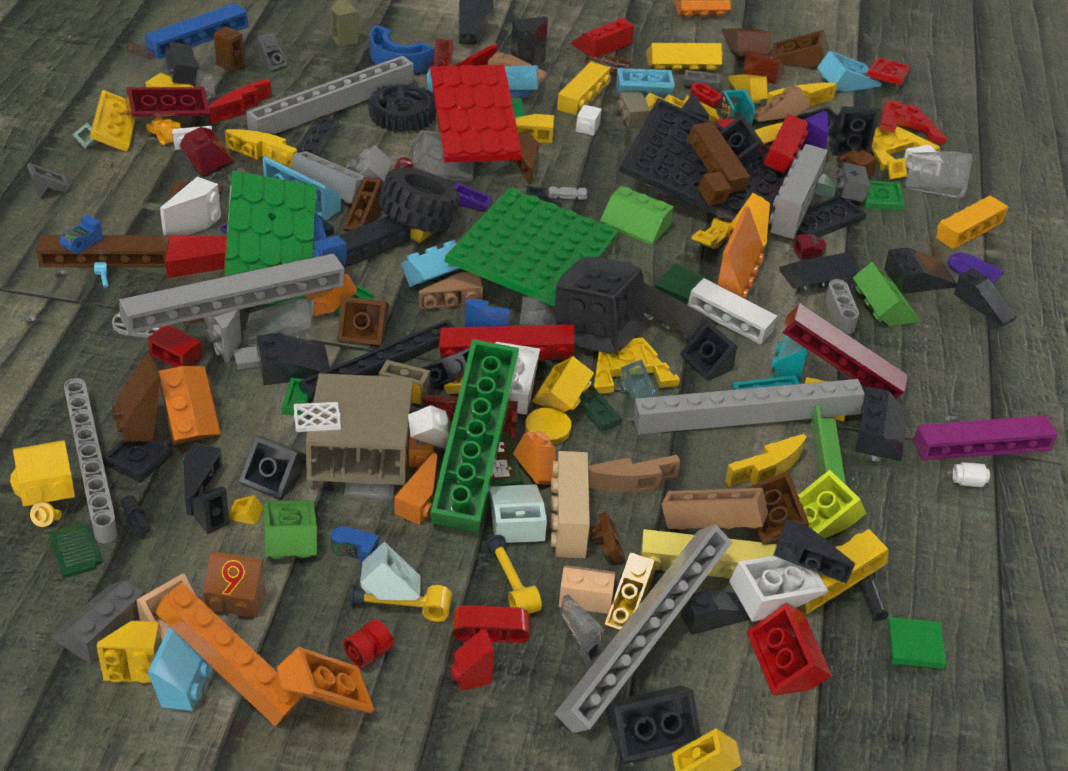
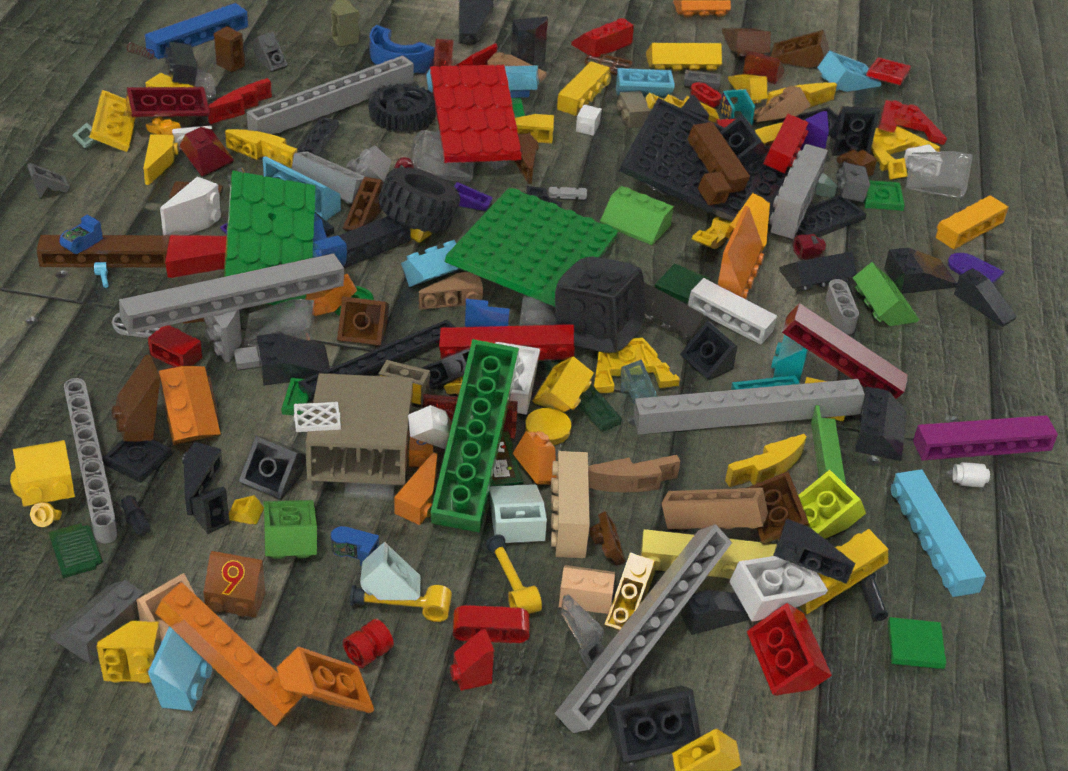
none -> yellow slope [143,135,179,185]
none -> medium azure brick [891,469,986,597]

